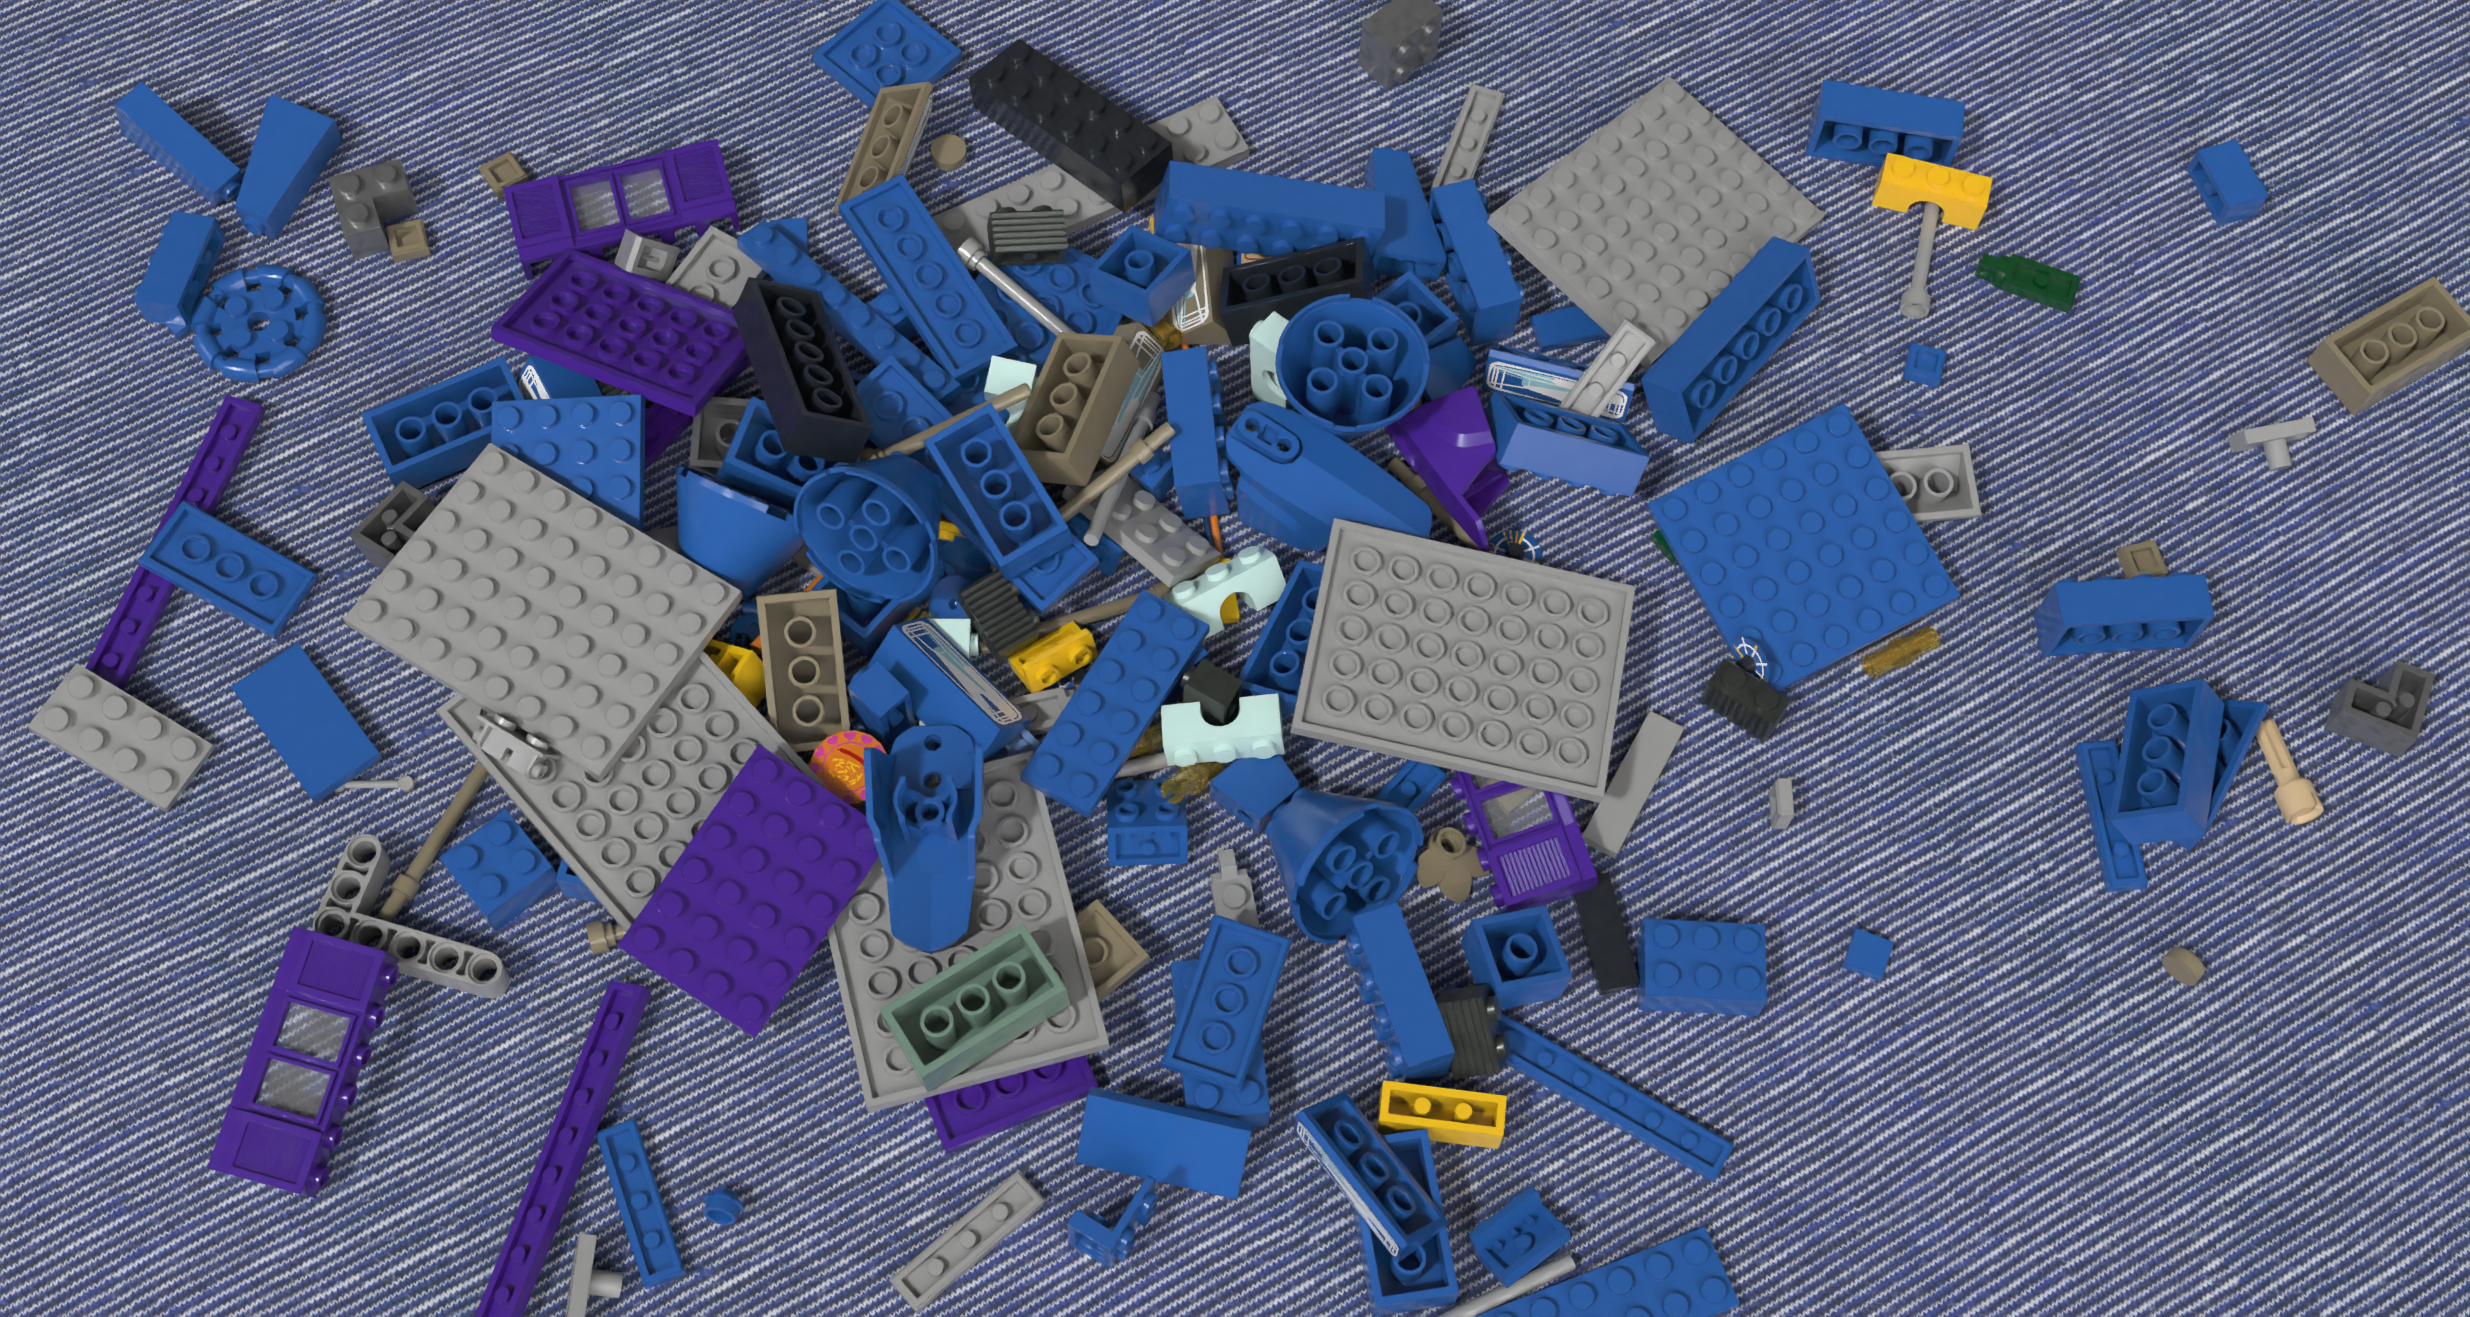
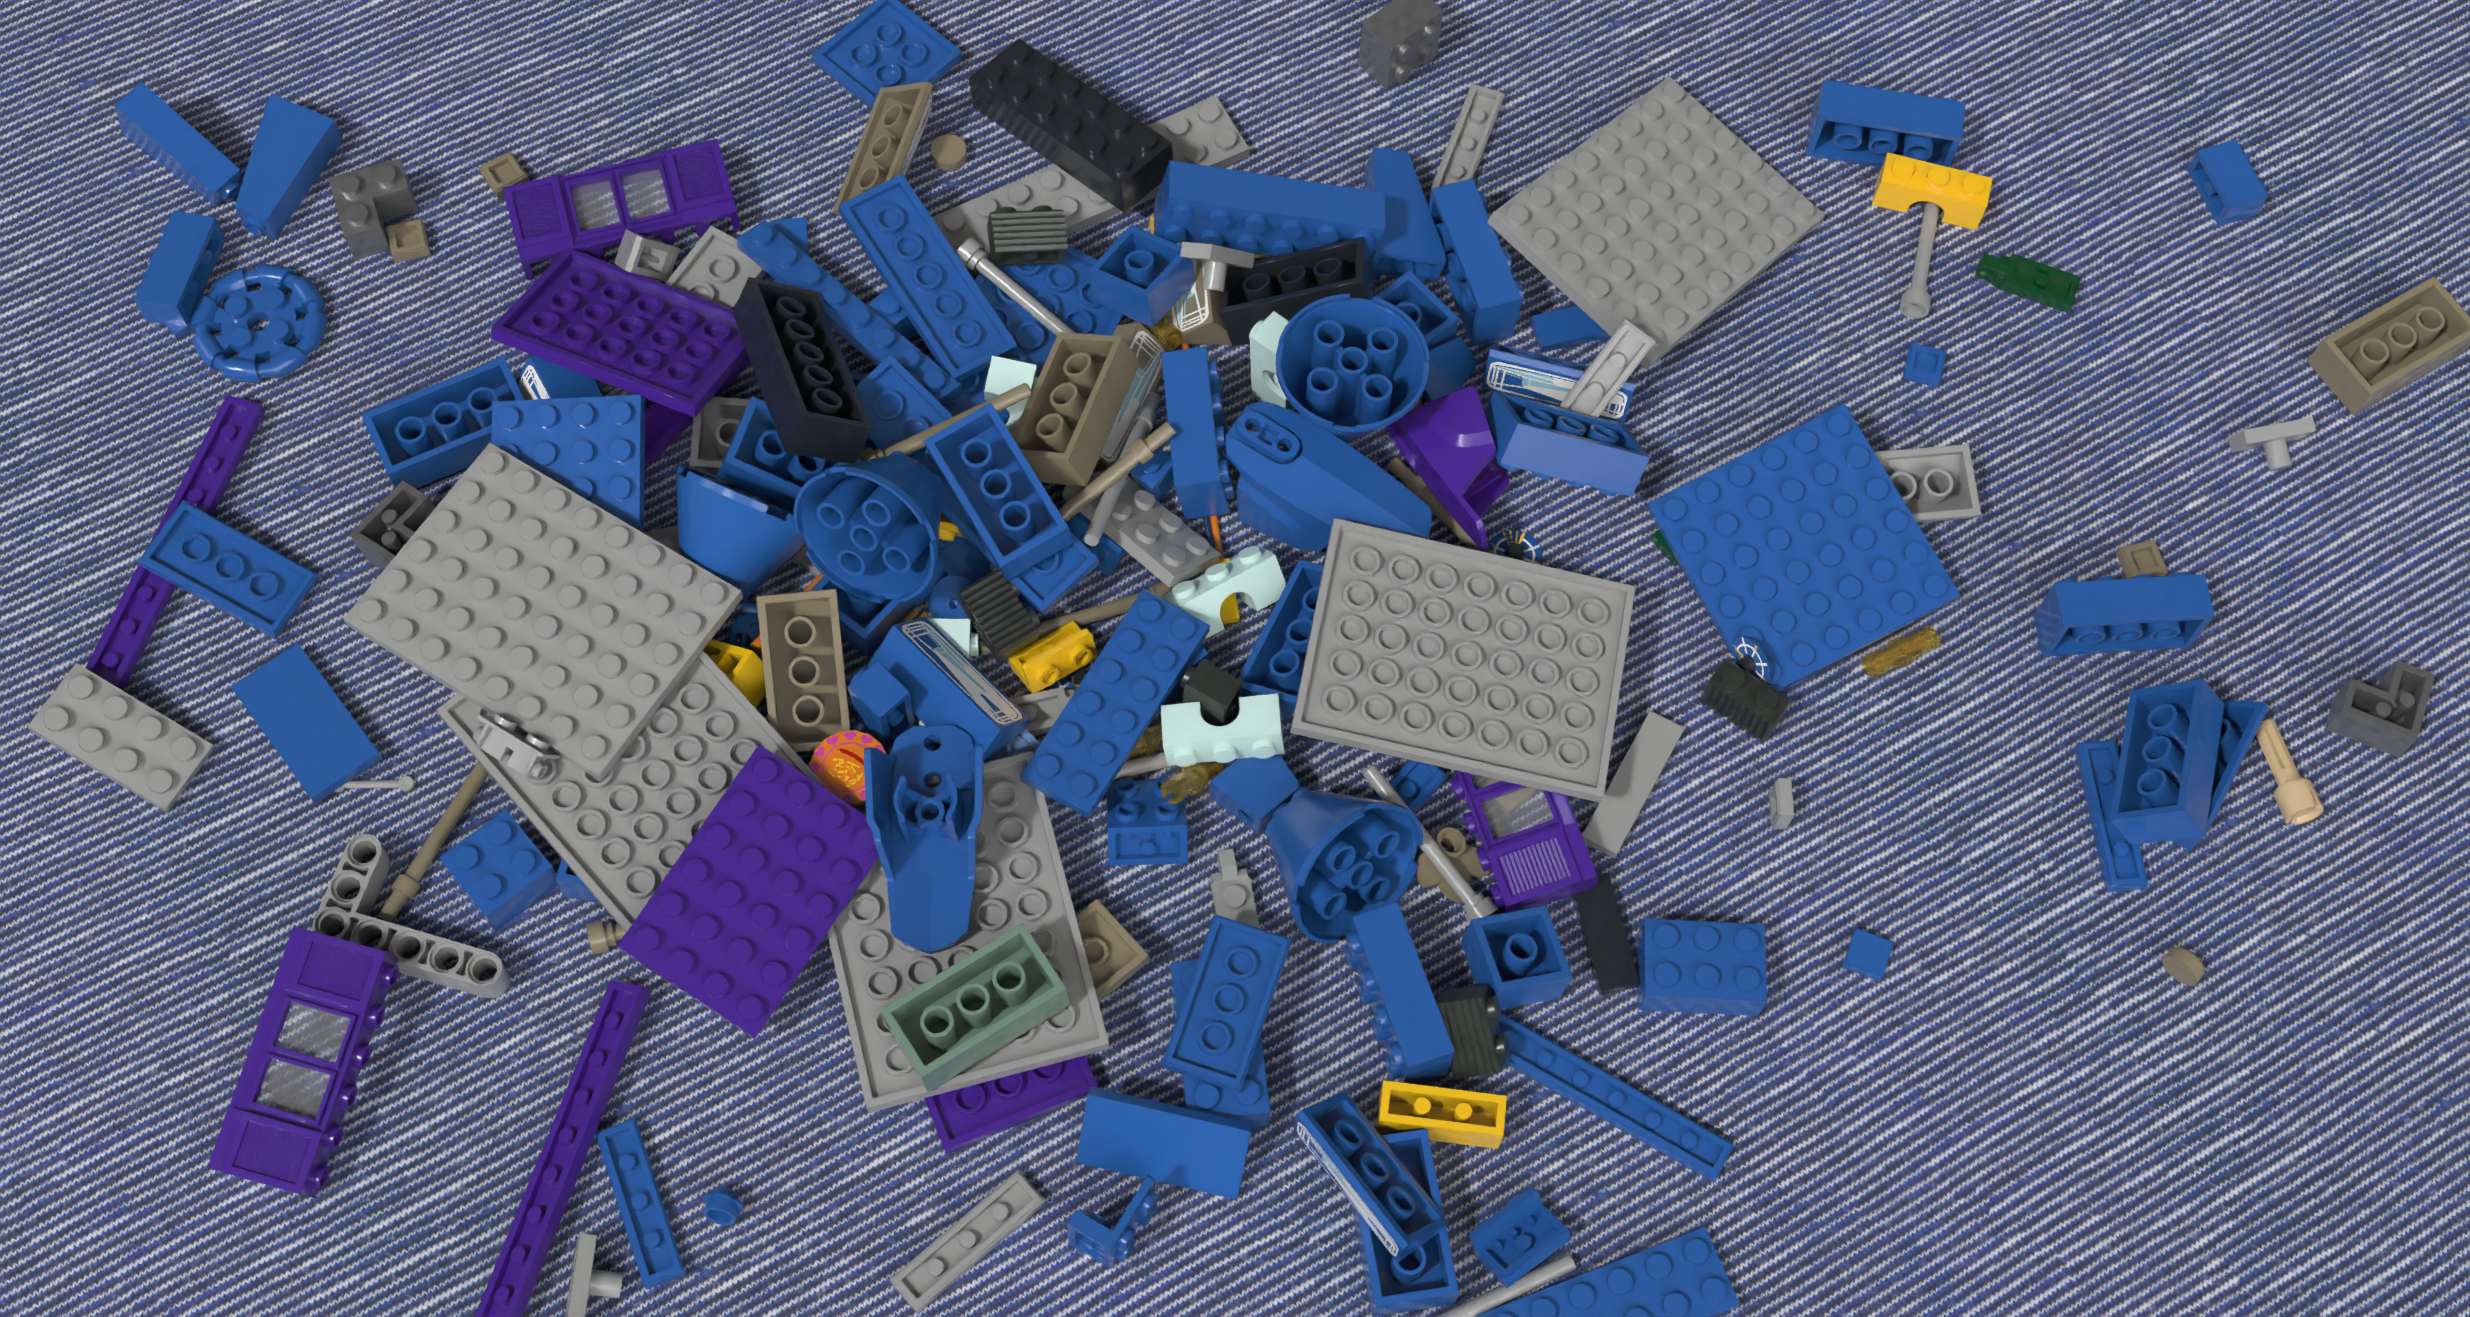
blue brick [1641,236,1821,444] -> none
none -> light grey tile [1180,242,1255,292]
none -> light grey piece [1363,765,1499,923]

